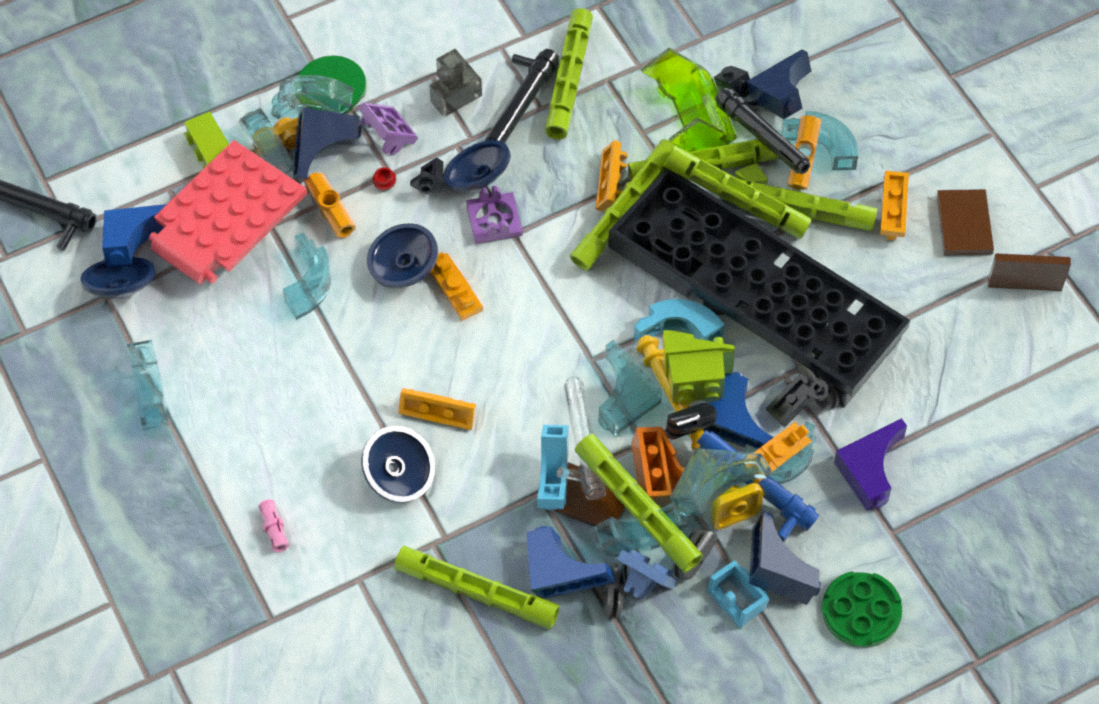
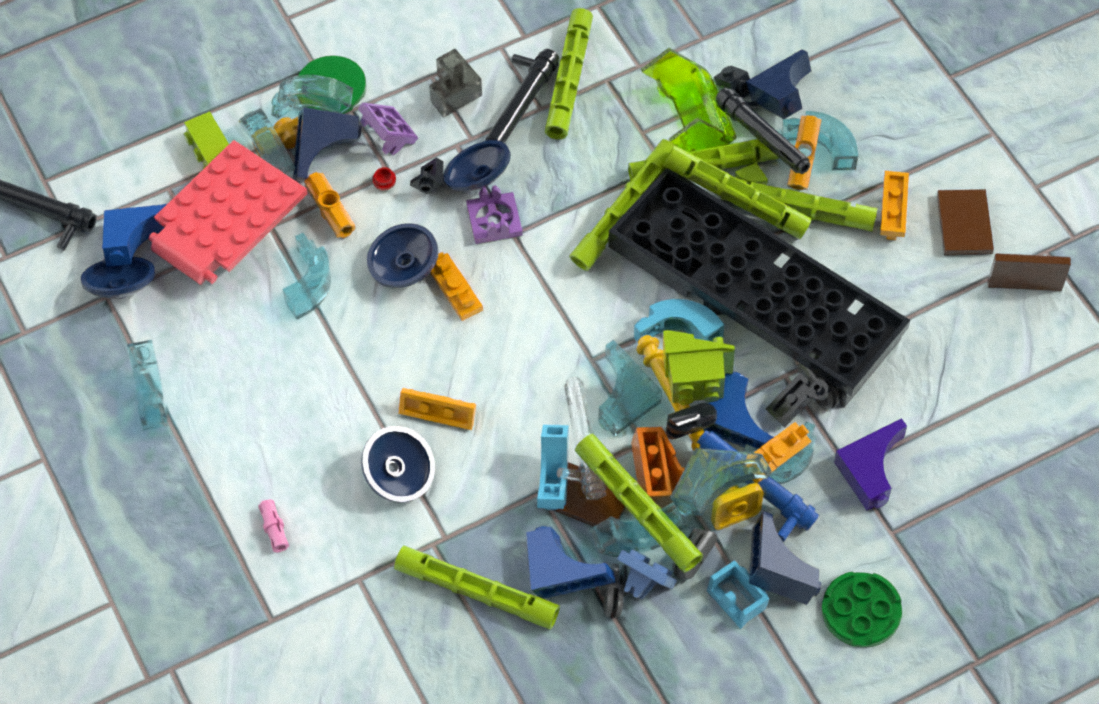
light orange plate [595,140,628,212] -> none

